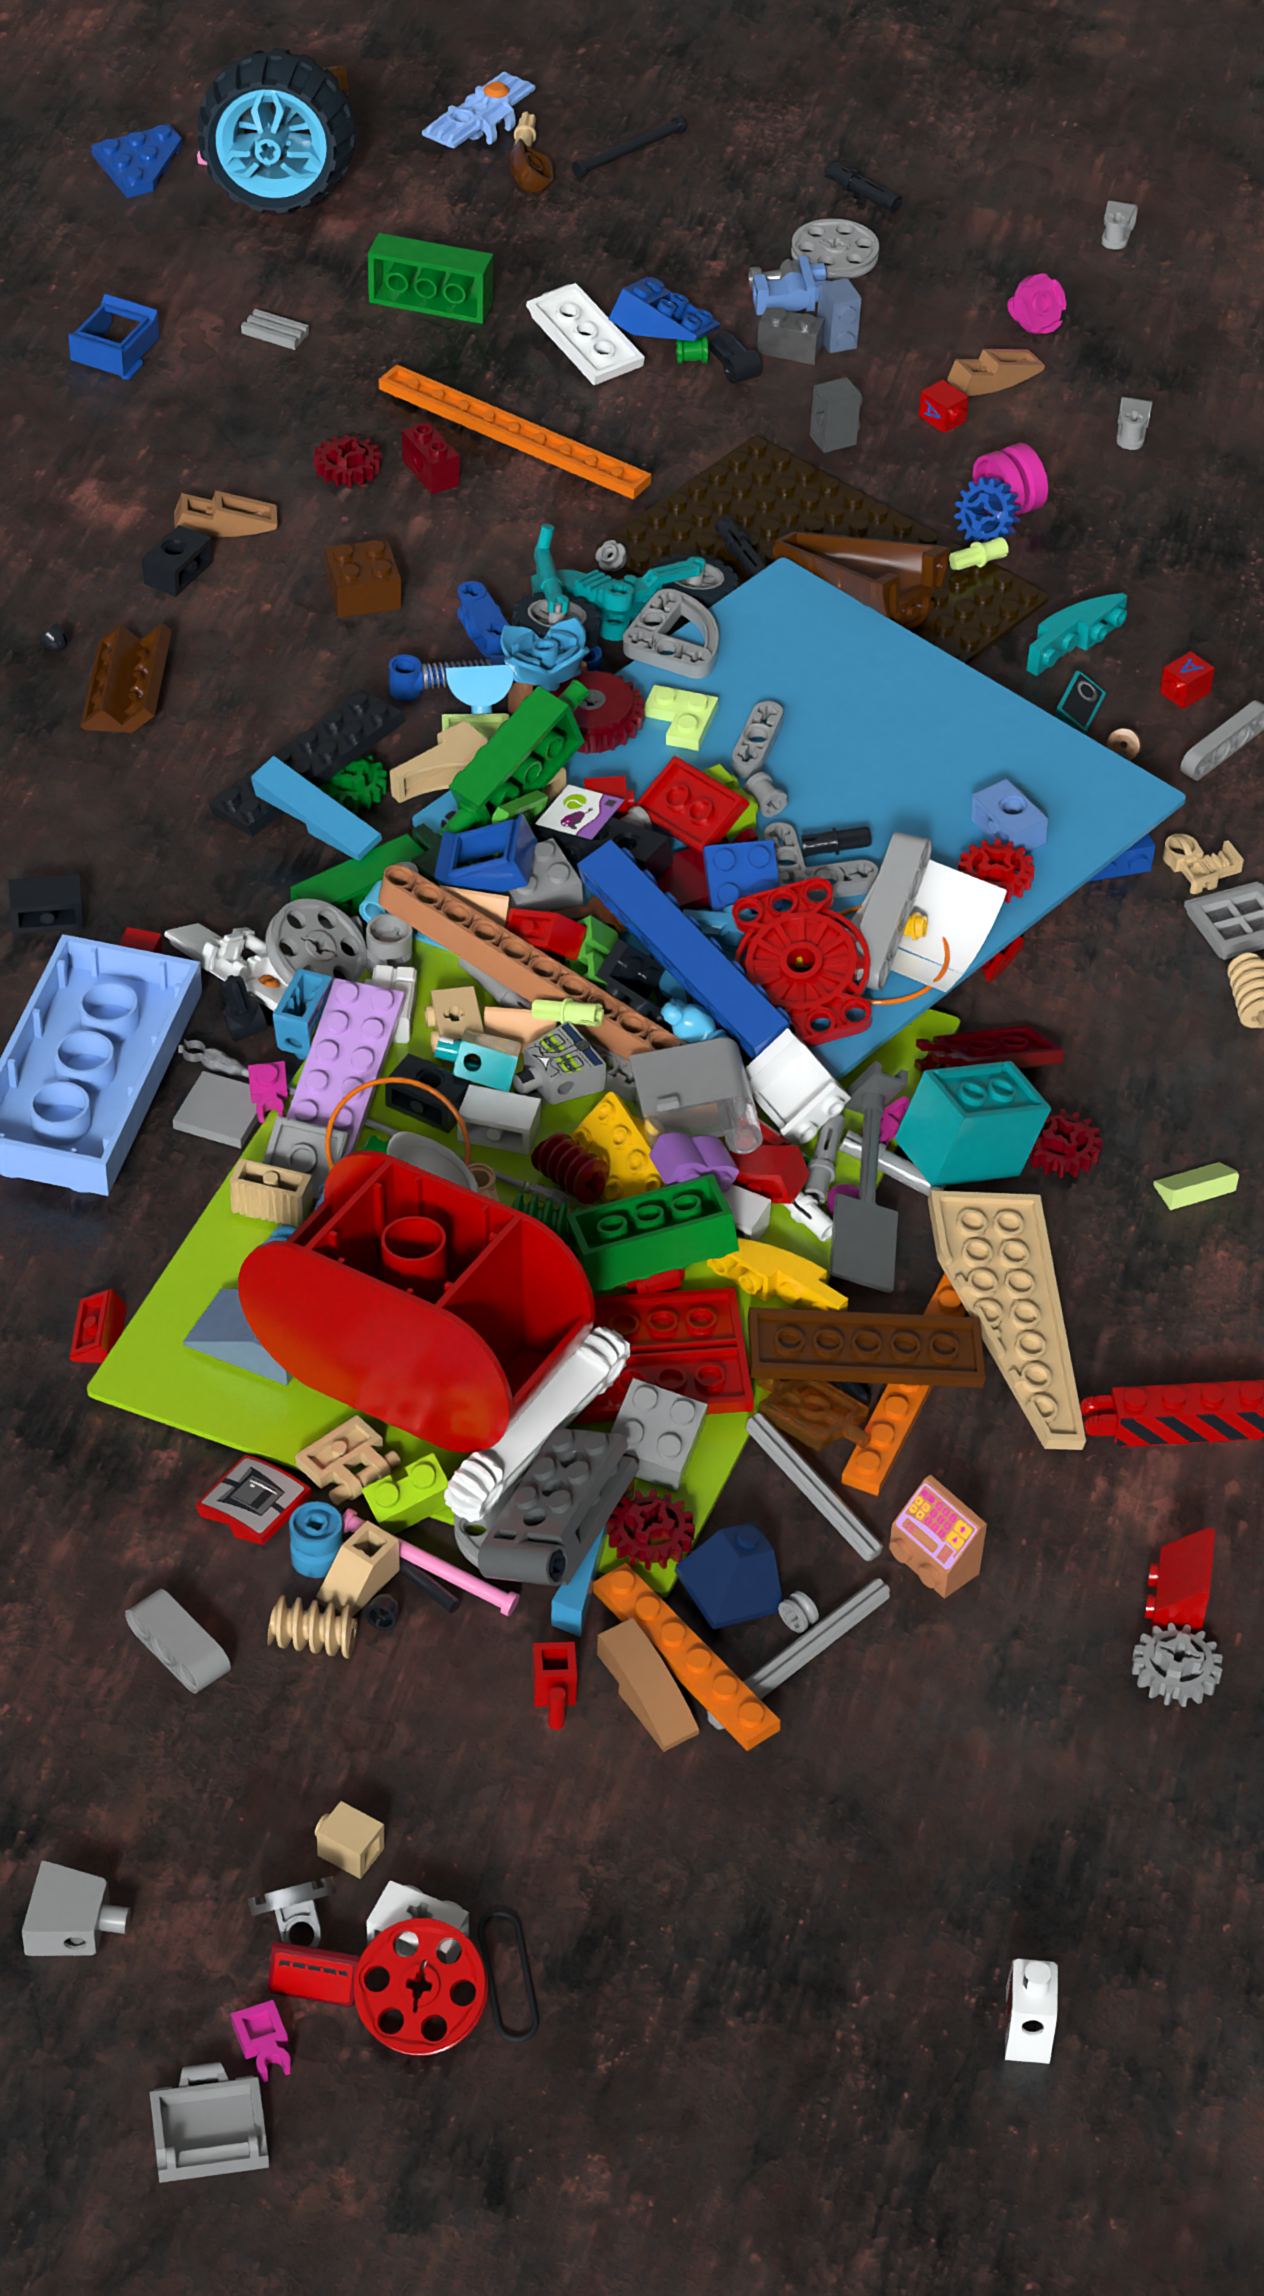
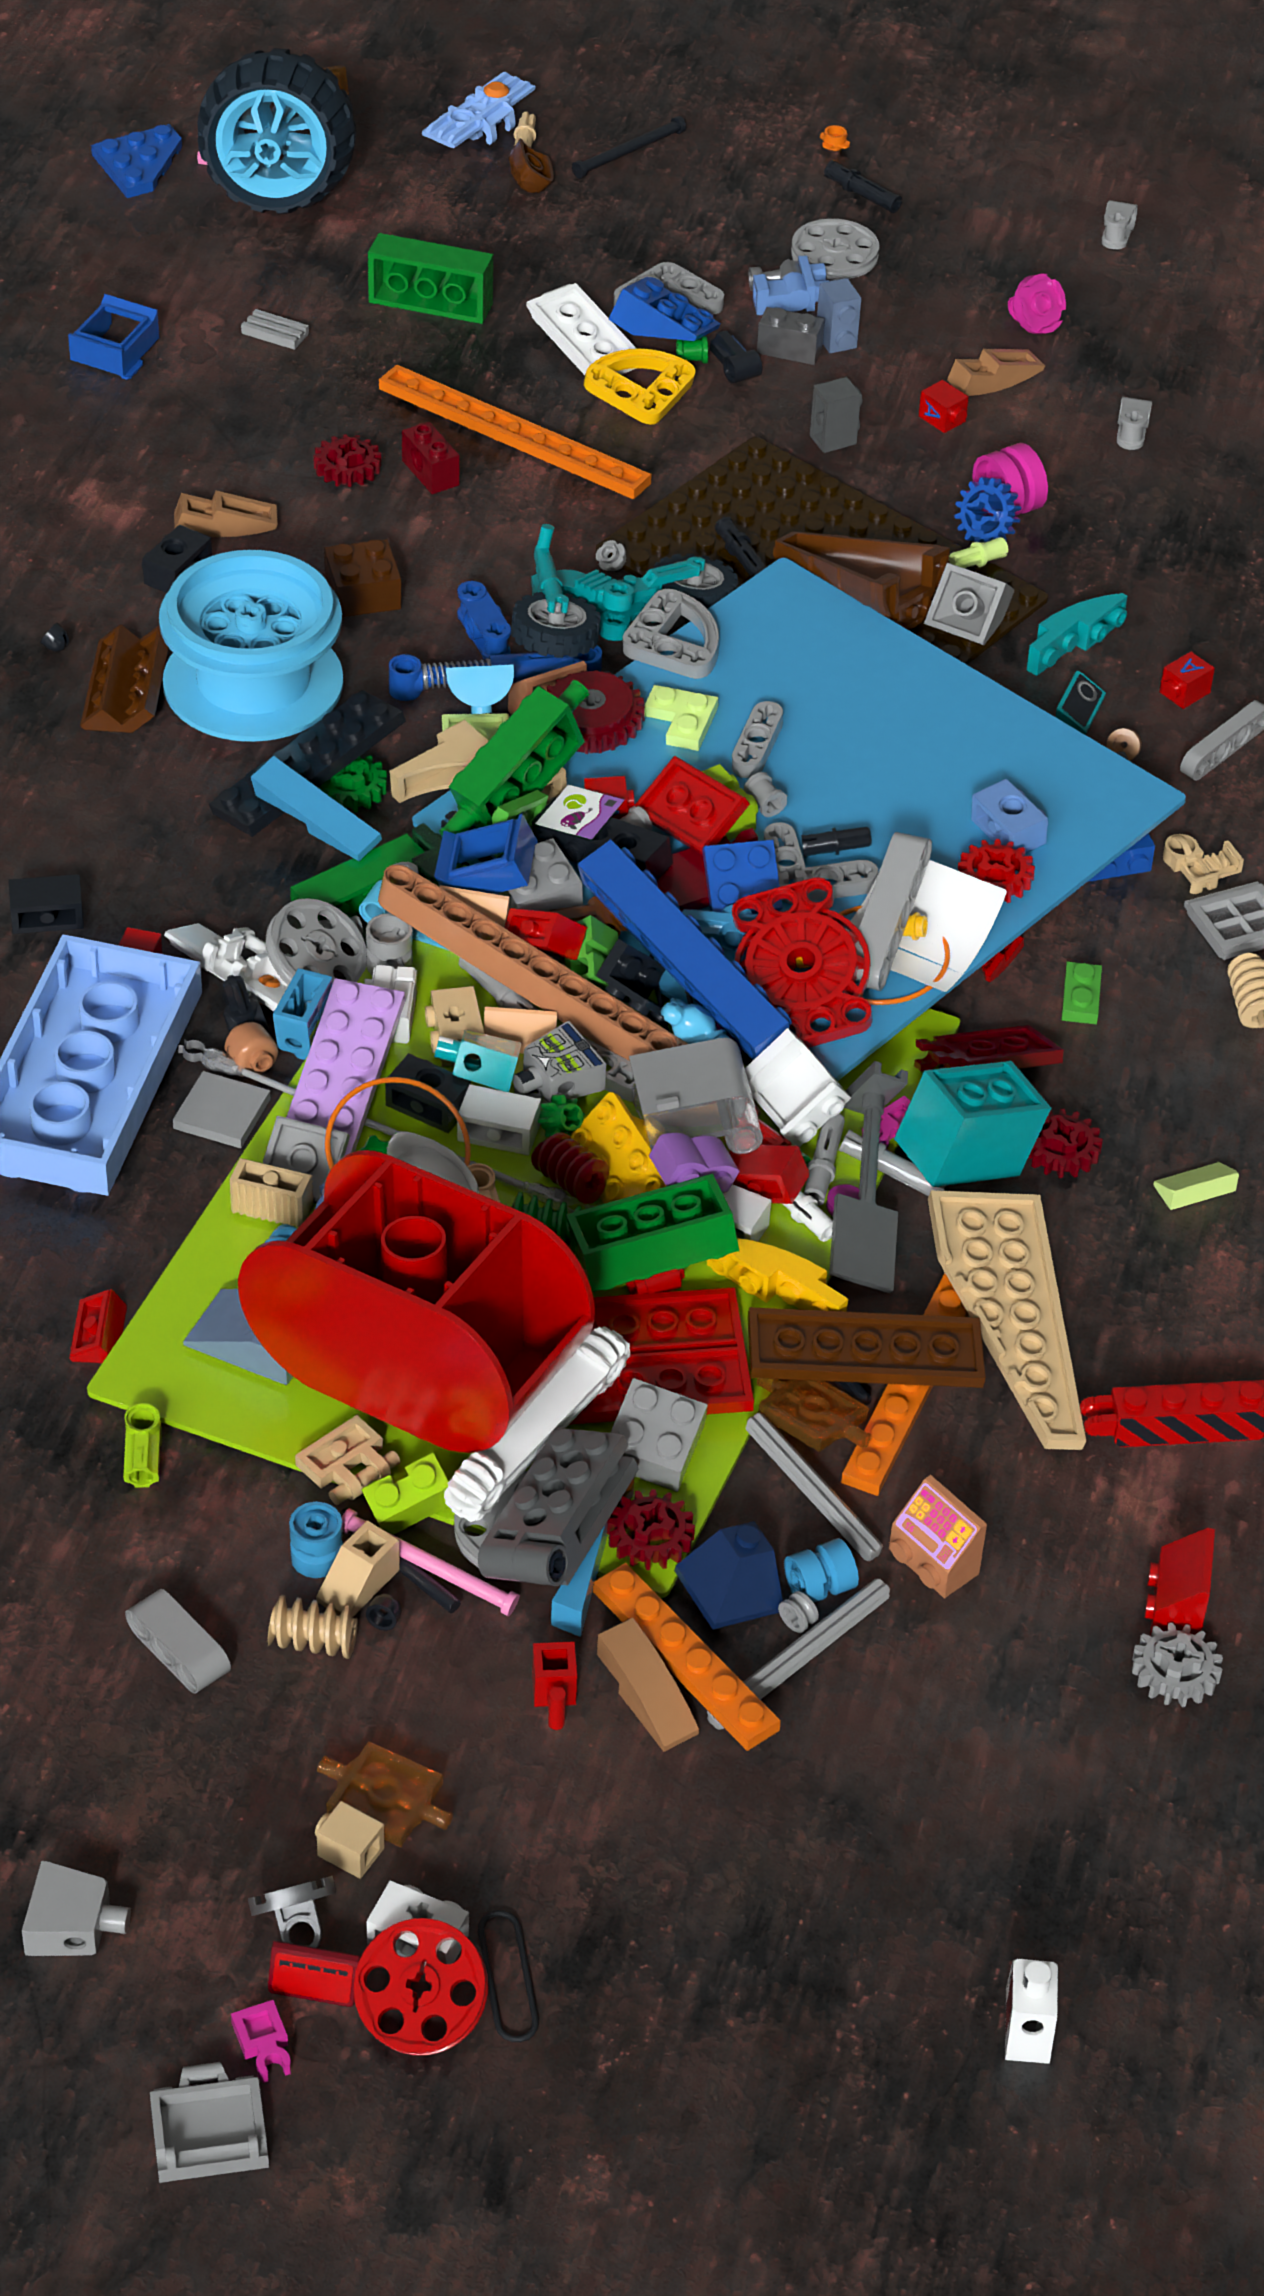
slope [195,1454,313,1545] -> none
dark pink plate [248,1061,289,1123] -> none
dark azure brick [500,617,590,691] -> none
yellowish green axle [531,998,604,1027] -> none
none -> lime piece [123,1403,162,1488]
none -> medium azure wheel [159,550,343,742]
none -> nougat head [224,1022,278,1074]
none -> clear orange plate [317,1741,453,1847]
none -> green gear [537,1094,585,1137]
none -> yellow beam [584,349,696,425]
none -> light grey beam [613,262,724,315]
none -> dark azure wheel [784,1538,859,1603]
none -> orange plate [820,125,850,151]
none -> light grey slope [924,563,1014,645]
none -> bright green plate [1061,962,1102,1025]

